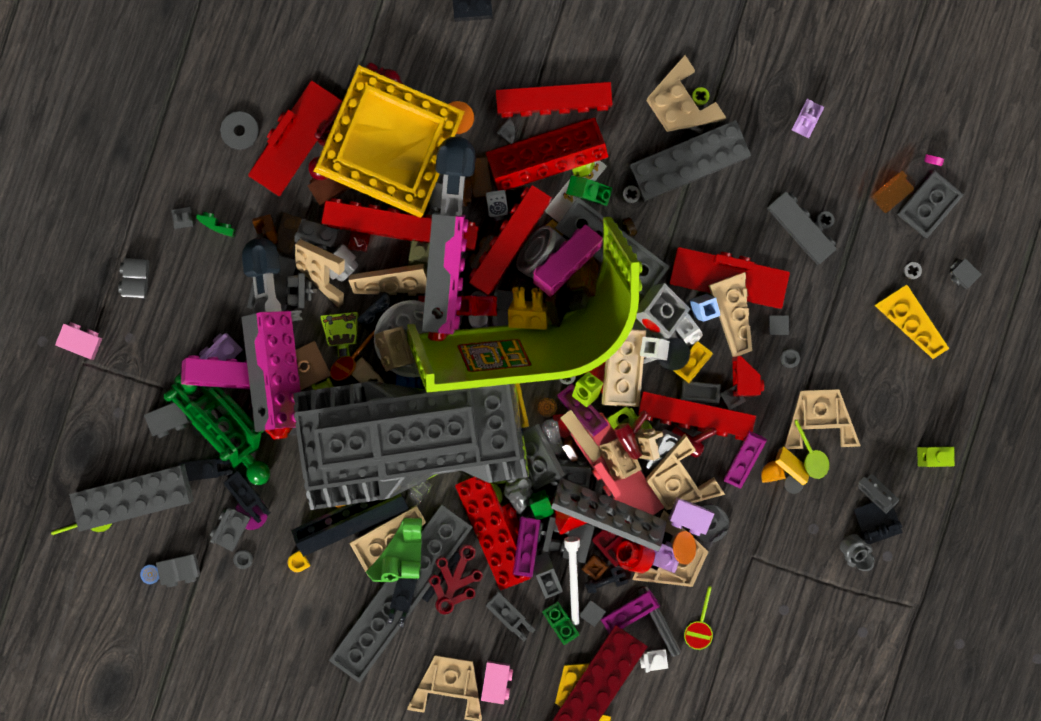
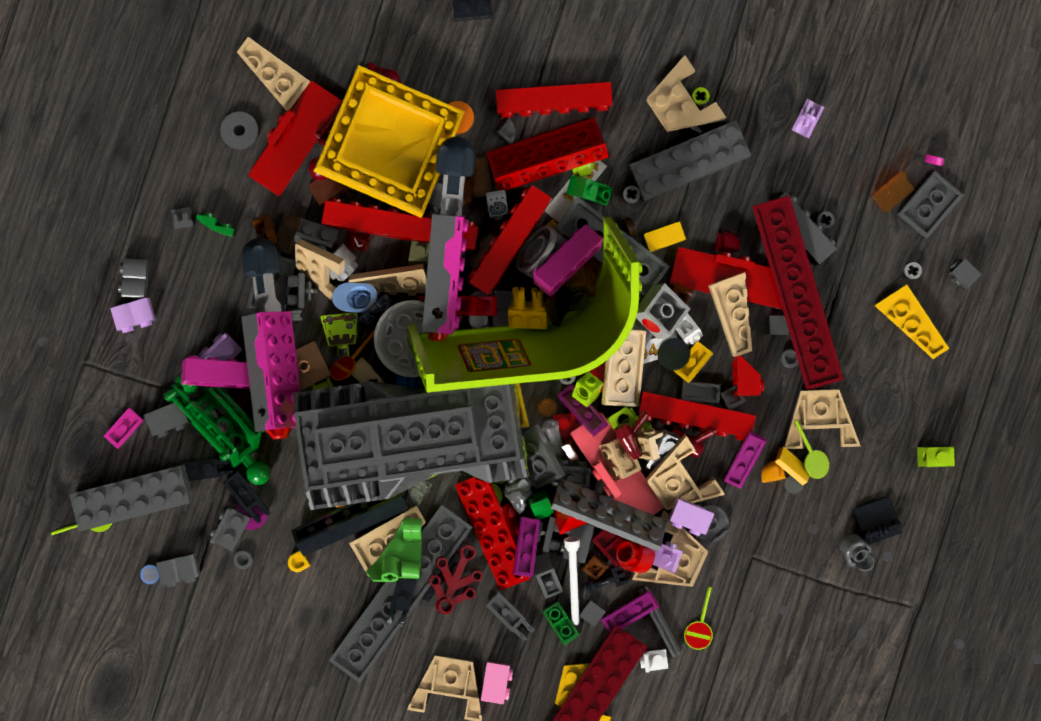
bright pink brick [55,322,103,360] -> none
tan bracket [375,326,414,371] -> none
tan sticker [560,410,602,462] -> none
white brick [640,337,670,360] -> none
orange piece [673,531,696,564] -> none
light blue brick [690,294,720,322] -> none
dark grey bracket [858,474,899,514] -> none
none -> dark pink plate [104,408,144,449]
none -> lavender brick [110,298,156,333]
none -> tan wing [237,37,310,111]
none -> light blue piece [332,283,378,313]
none -> yellow tile [643,222,686,252]
none -> reddish brown tile [672,283,694,305]
none -> dark red piece [715,230,740,252]
none -> dark red plate [752,195,844,390]

